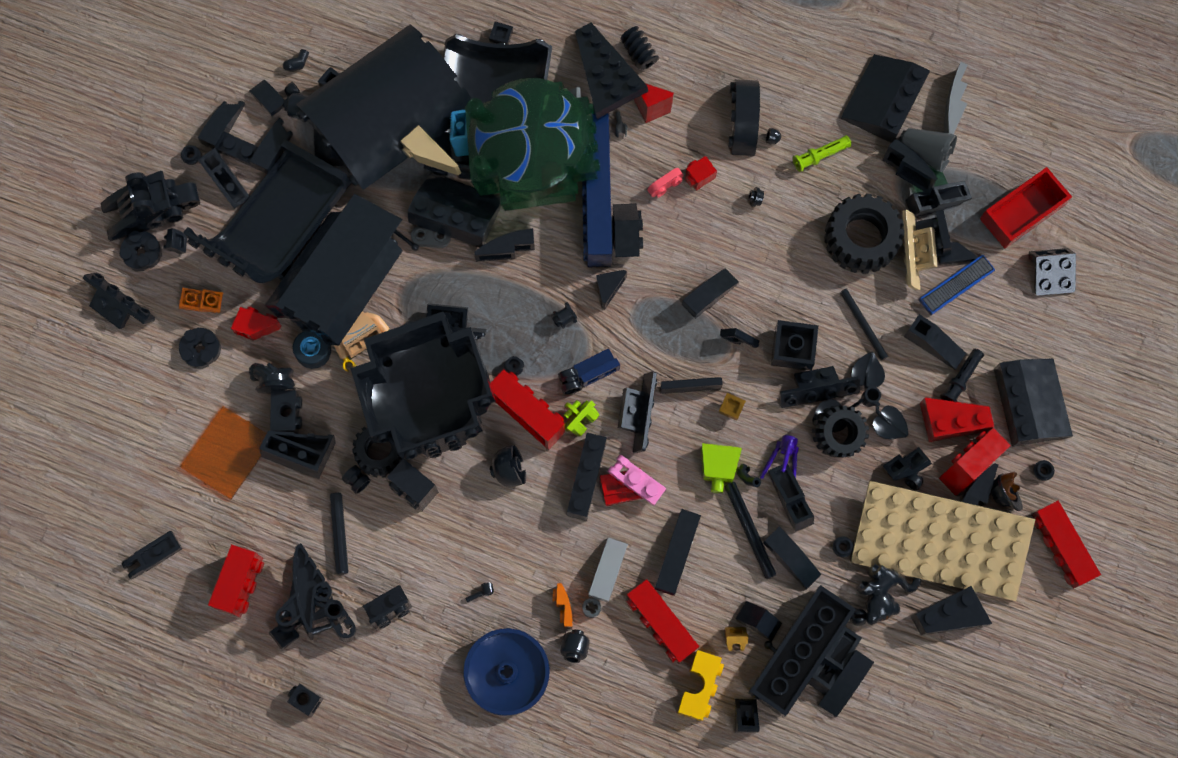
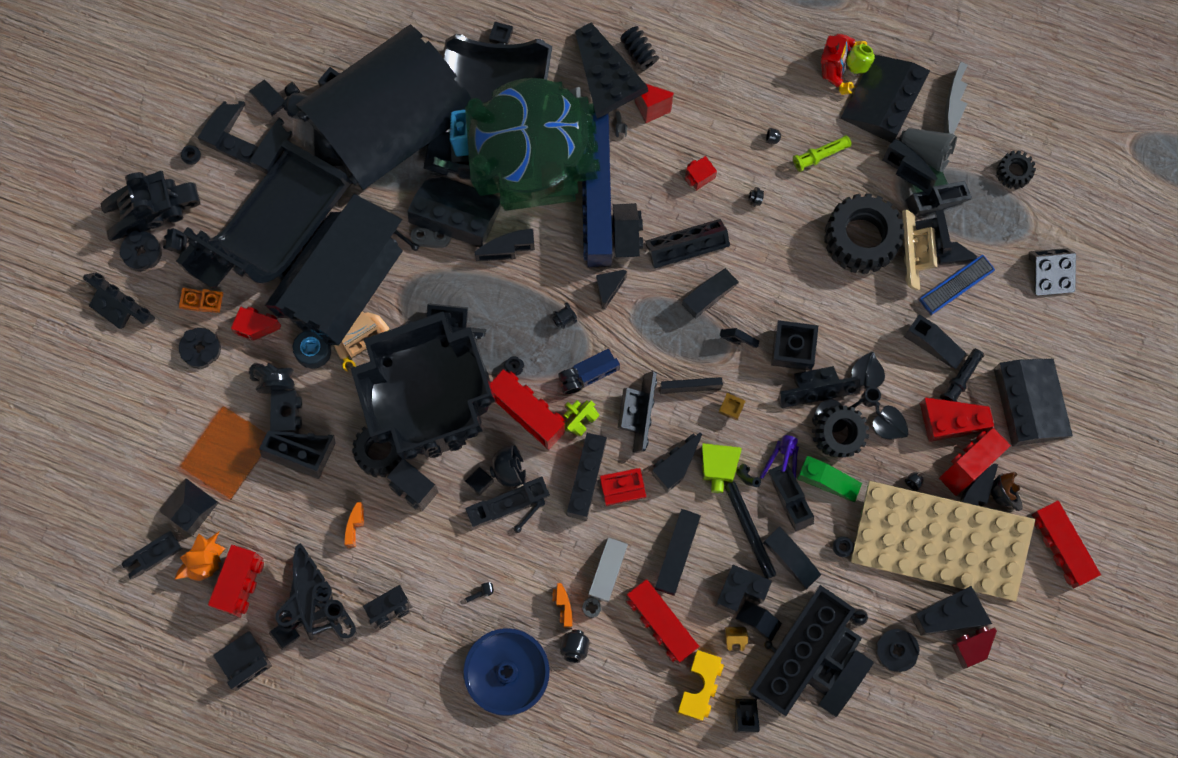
black slope [198,147,250,209] -> none
black arm [283,49,309,72] -> none
black brick [287,683,324,717] -> none
black axle [330,492,349,575] -> none
black wheel [342,465,371,494] -> none
tan slope [401,125,461,175] -> none
bright pink plate [607,455,666,506] -> none
coral plate [647,168,684,198] -> none
black brick [728,79,760,156] -> none
black bar [840,288,889,360] -> none
black animal [857,564,921,625] -> none
black slope [883,447,932,481] -> none
red piece [980,167,1072,249] -> none
black plate [1033,460,1055,481] -> none
none -> black slope [160,478,219,536]
none -> orange hair [175,531,226,581]
none -> black bracket [176,230,232,289]
none -> black bracket [214,631,272,691]
none -> orange slope [344,502,364,548]
none -> black slope [465,467,494,496]
none -> black slope [465,476,550,528]
none -> black hinge [514,499,545,533]
none -> black fence [645,219,730,268]
none -> black slope [652,432,702,493]
none -> black brick [715,564,772,614]
none -> green slope [797,456,862,503]
none -> red torso [821,34,867,95]
none -> lime head [846,44,875,74]
none -> black plate [876,629,920,672]
none -> dark red slope [952,626,997,669]
none -> black tyre [996,150,1036,189]

